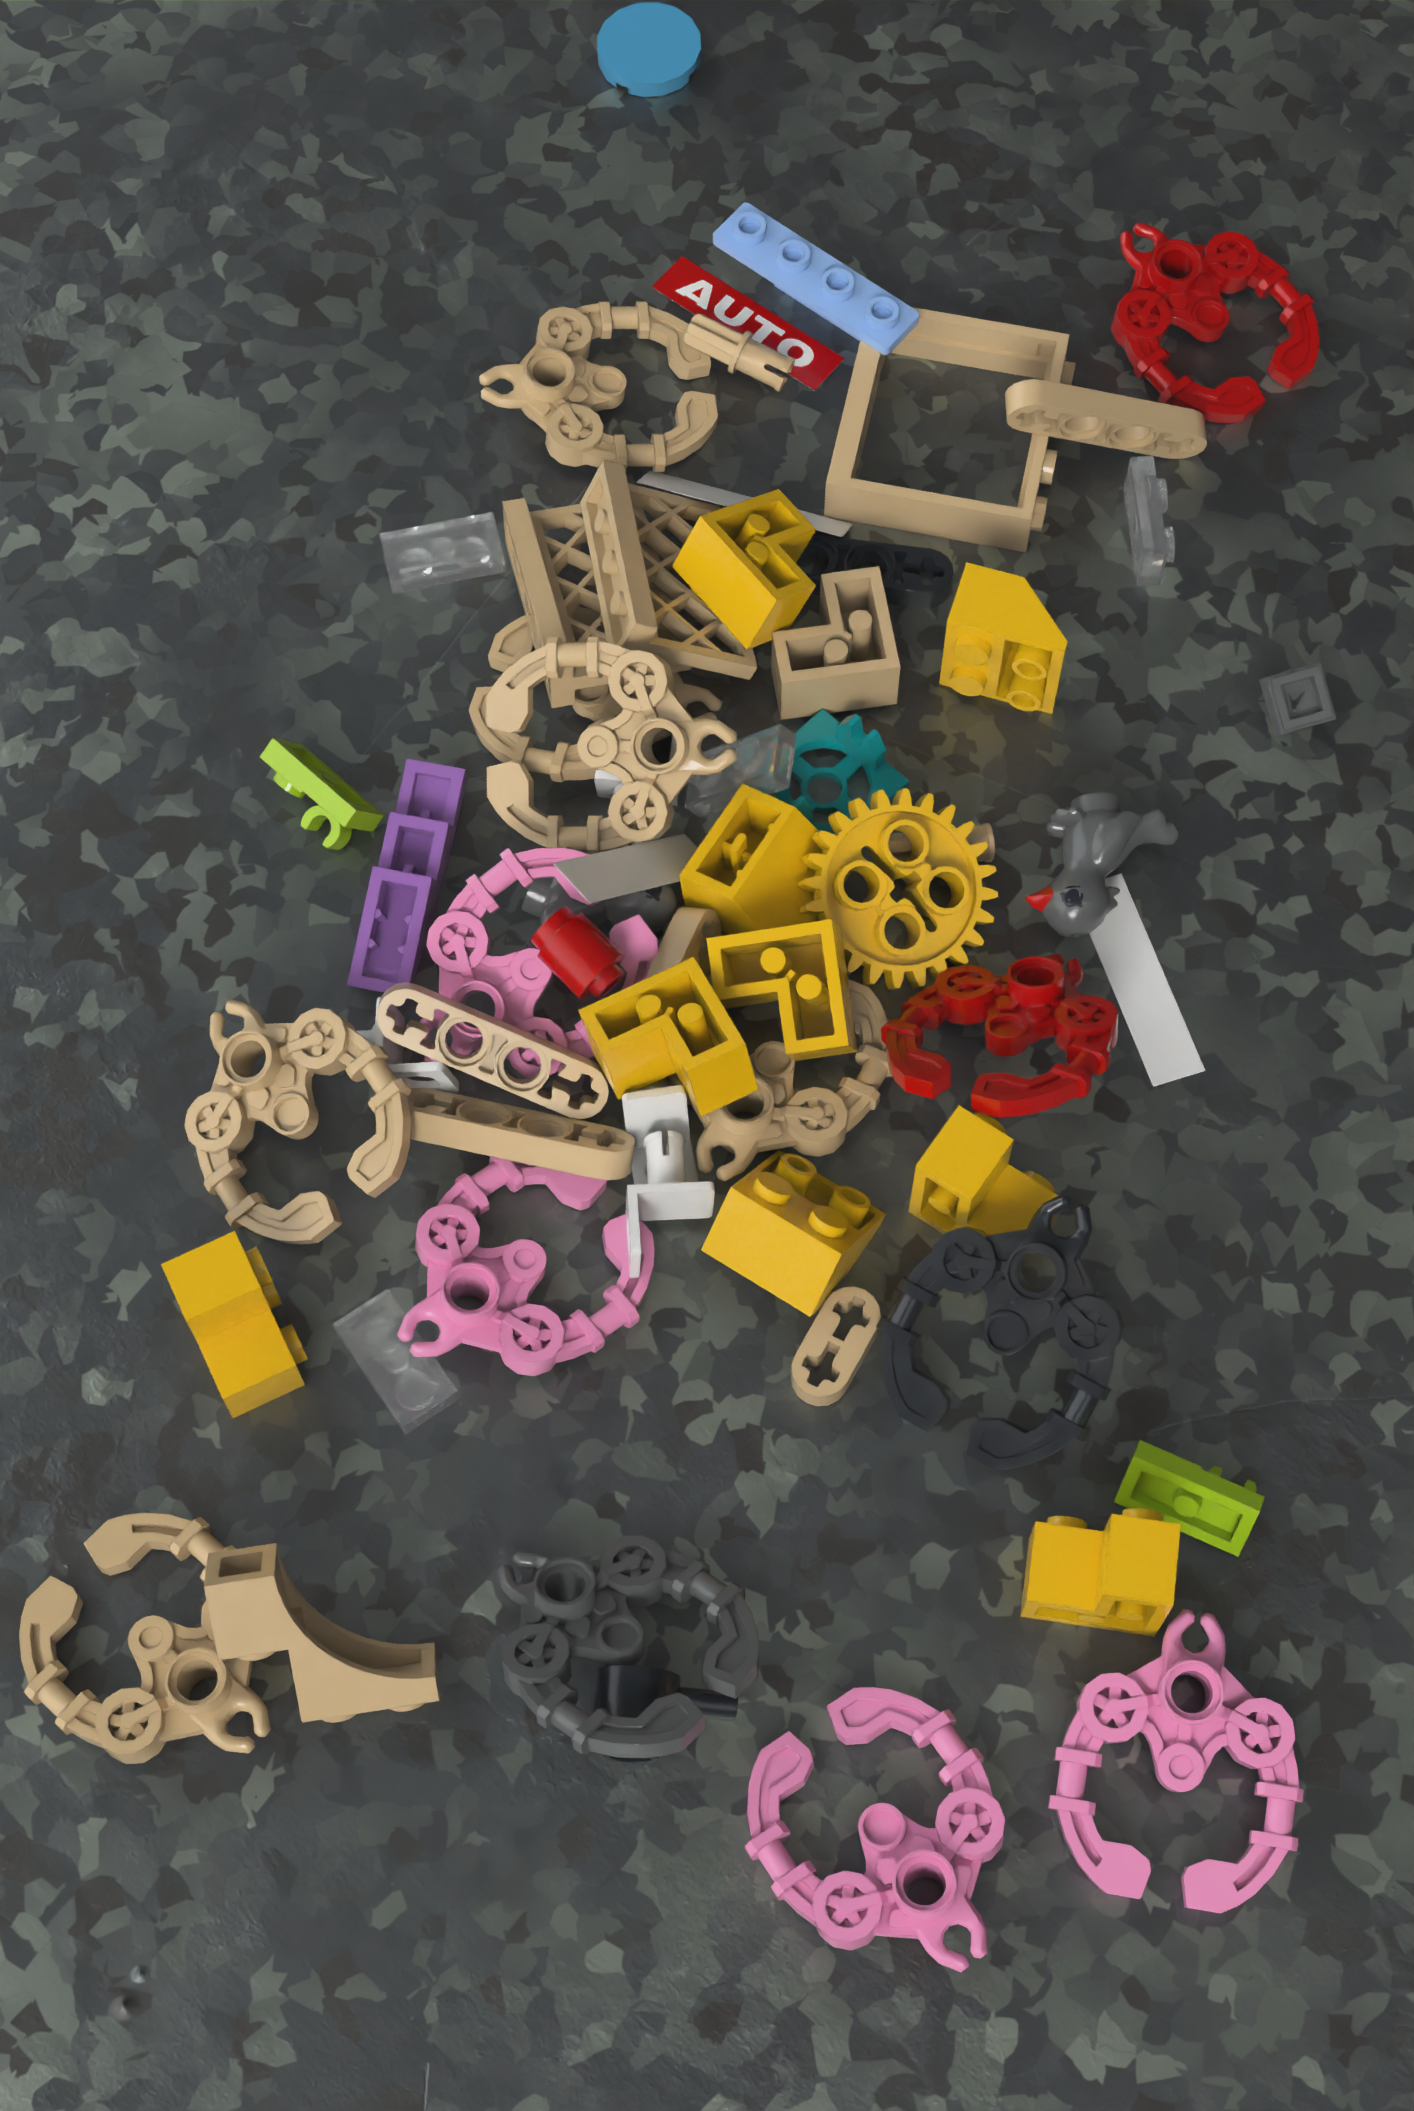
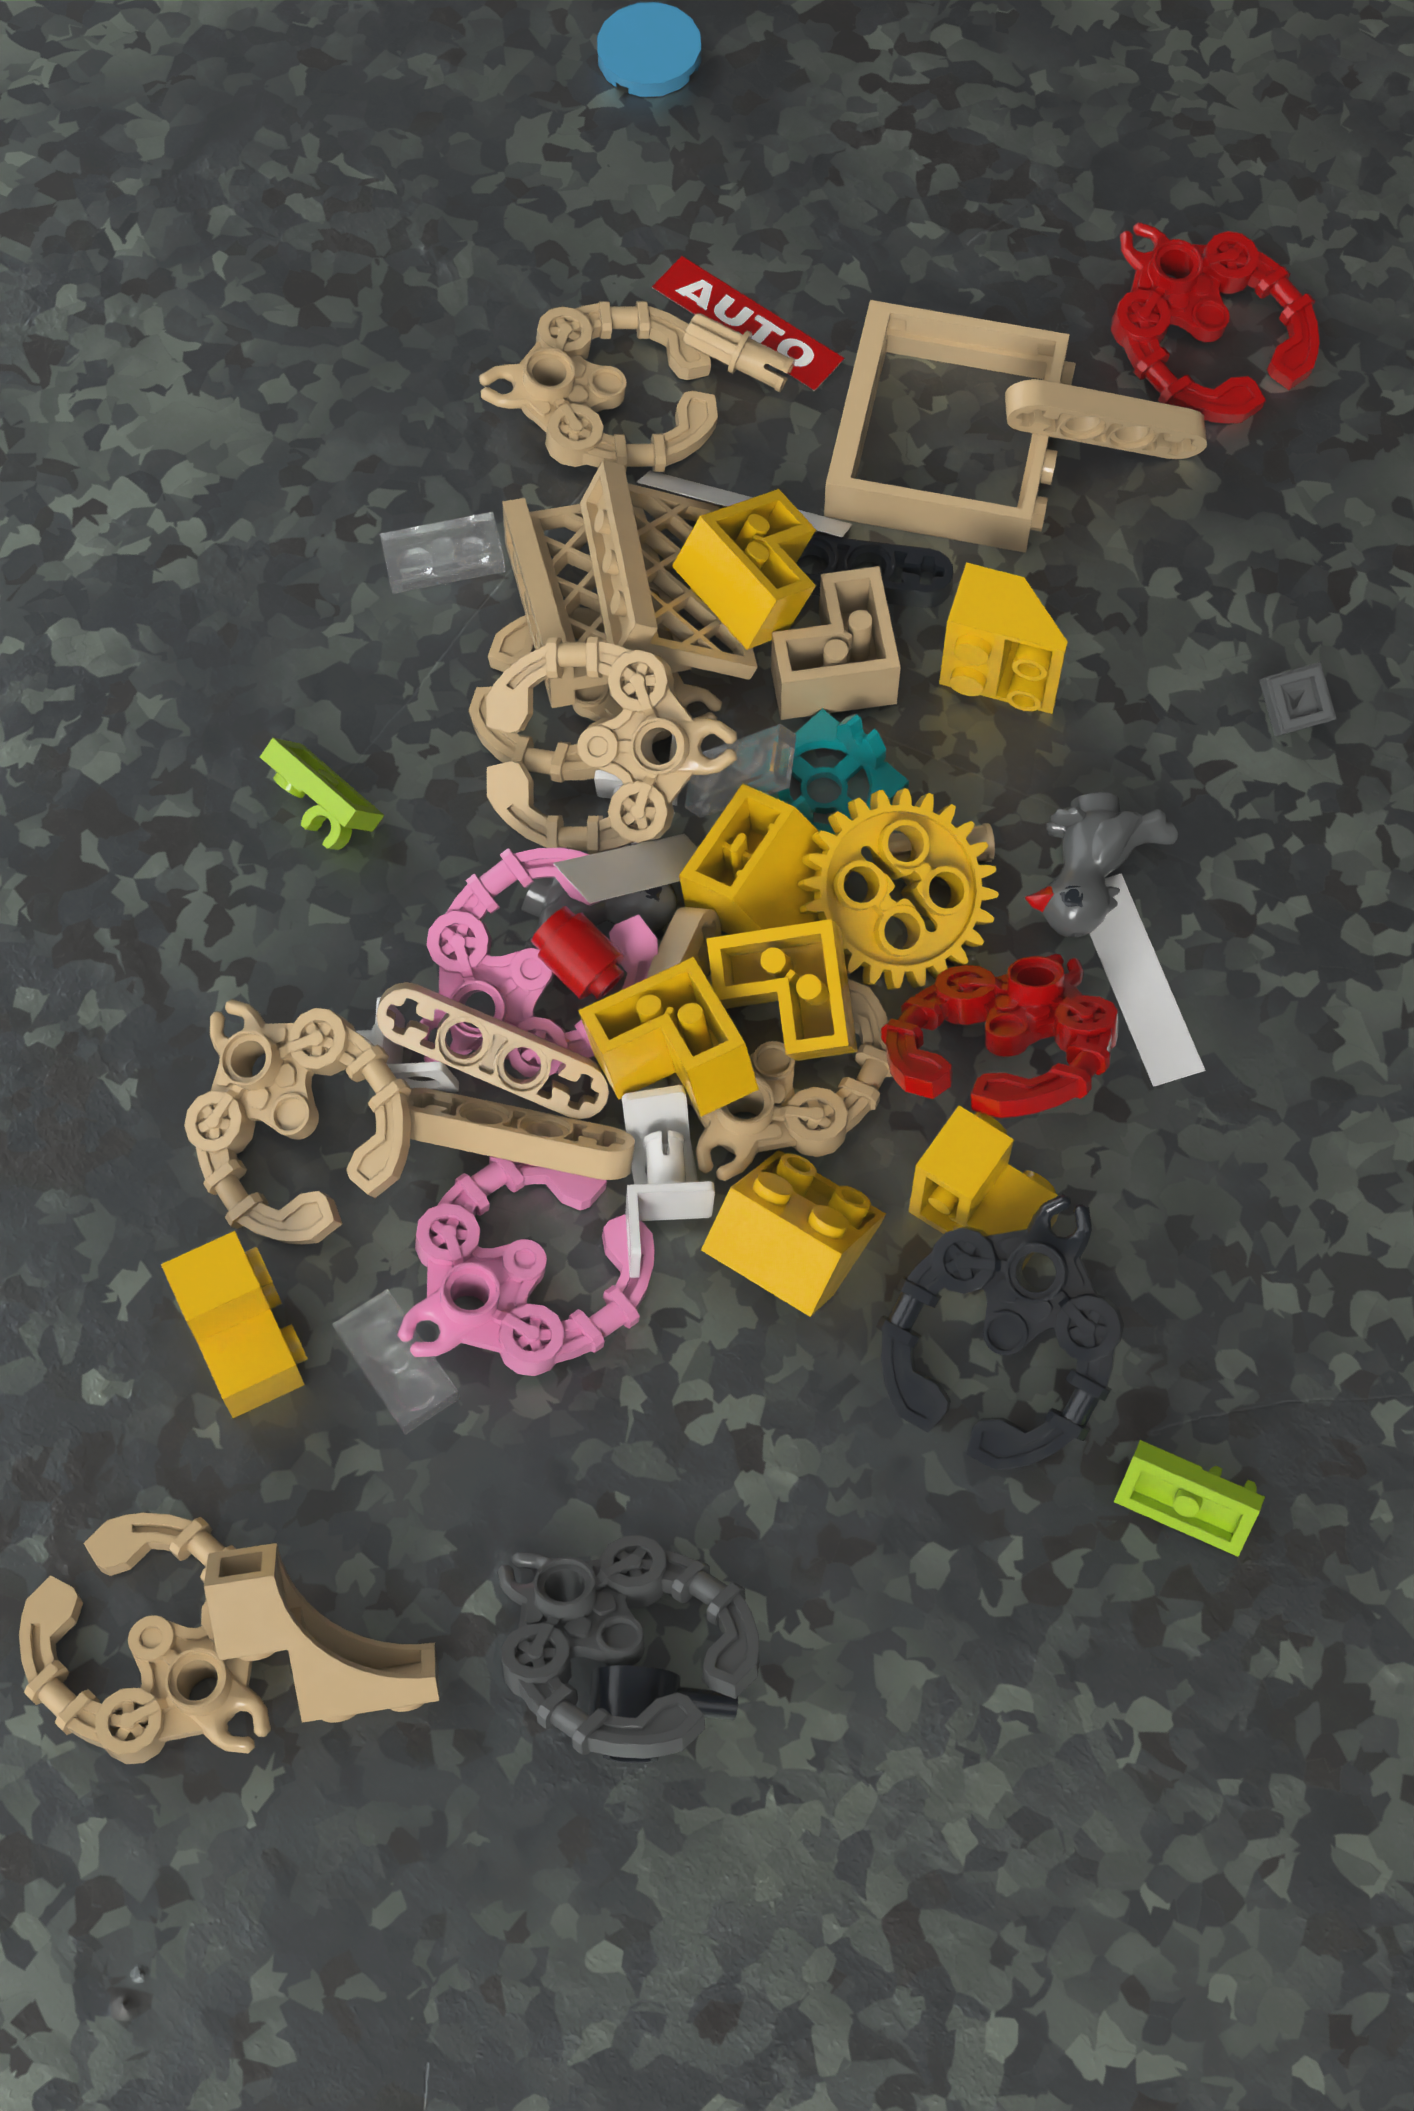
medium lavender slope [347,758,469,999] -> none
light blue bracket [713,203,919,355] -> none
bright pink piece [745,1687,1005,1972] -> none
tan beam [791,1286,881,1406] -> none
yellow brick [1020,1508,1181,1637] -> none
bright pink piece [1048,1609,1304,1914] -> none
clear plate [1123,456,1175,587] -> none

